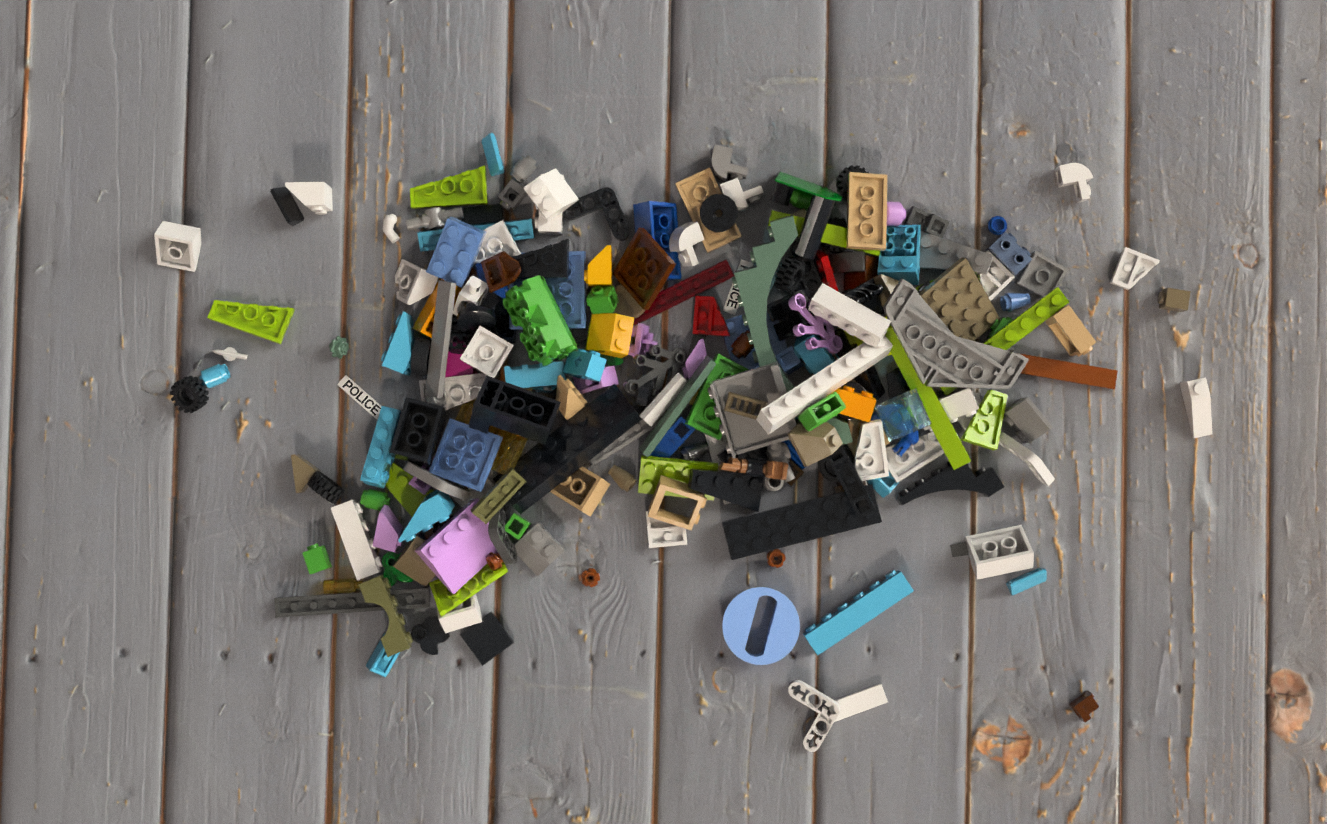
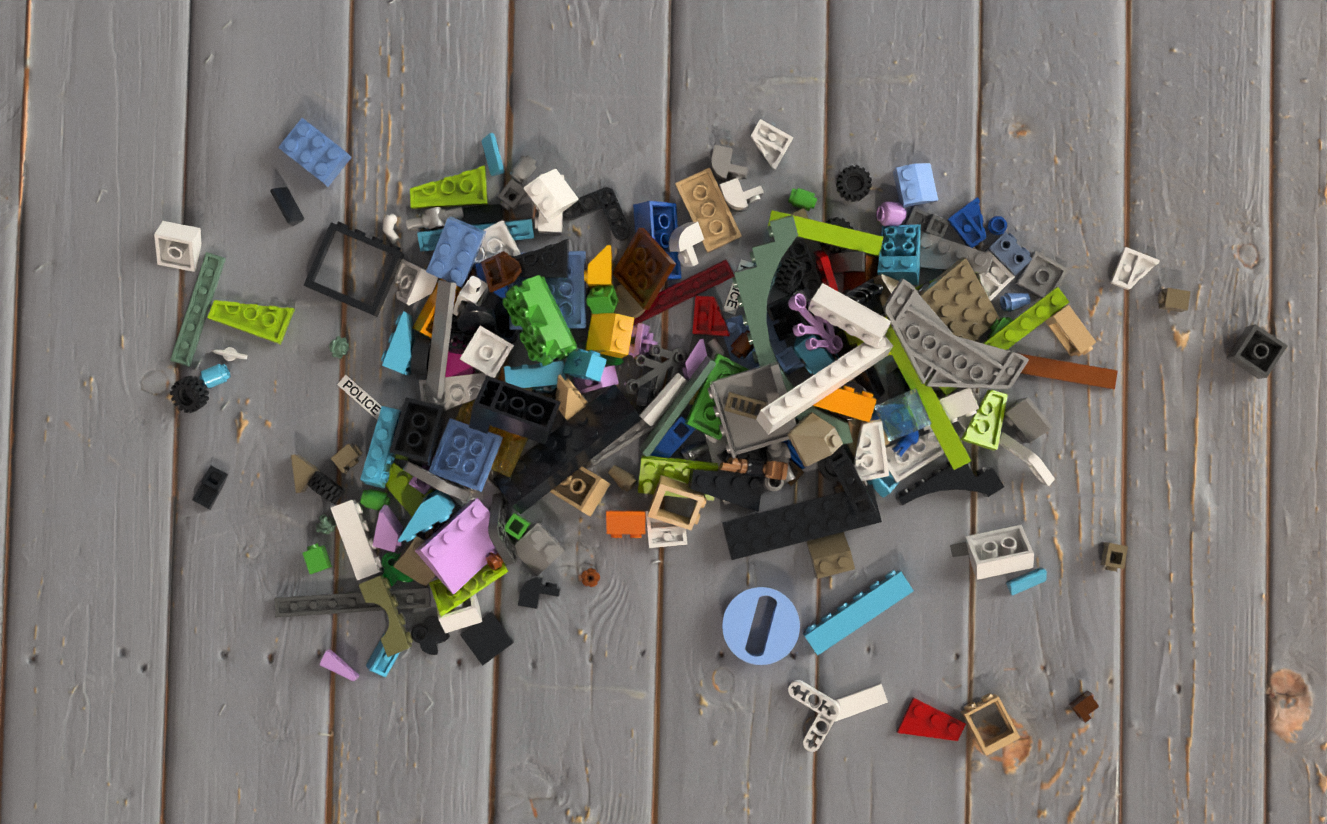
white slope [285,182,333,215] -> none
clear yellow cylinder [323,578,363,594] -> none
olive plate [471,467,526,524] -> none
black plate [700,194,738,232] -> none
dark orange plate [767,549,786,568] -> none
piece [770,172,842,259] -> none
bright green brick [798,392,846,432] -> none
tan plate [846,172,887,251] -> none
white brick [1054,163,1093,203] -> none
white slope [1180,377,1212,438] -> none
none -> sand green tile [170,252,226,367]
none -> black slope [192,465,228,510]
none -> medium blue brick [278,118,352,187]
none -> black window [303,221,405,317]
none -> sand green plant [316,514,337,534]
none -> lavender slope [320,649,359,681]
none -> dark tan brick [331,444,363,473]
none -> black brick [518,577,561,609]
none -> orange slope [606,510,646,538]
none -> white arm [707,338,725,359]
none -> white wing [751,119,794,170]
none -> dark tan slope [806,532,855,579]
none -> light blue slope [893,163,938,208]
none -> red wing [896,697,966,741]
none -> blue wing [947,197,987,248]
none -> tan window [961,693,1020,756]
none -> dark tan brick [1100,542,1128,572]
none -> dark grey brick [1226,324,1288,379]

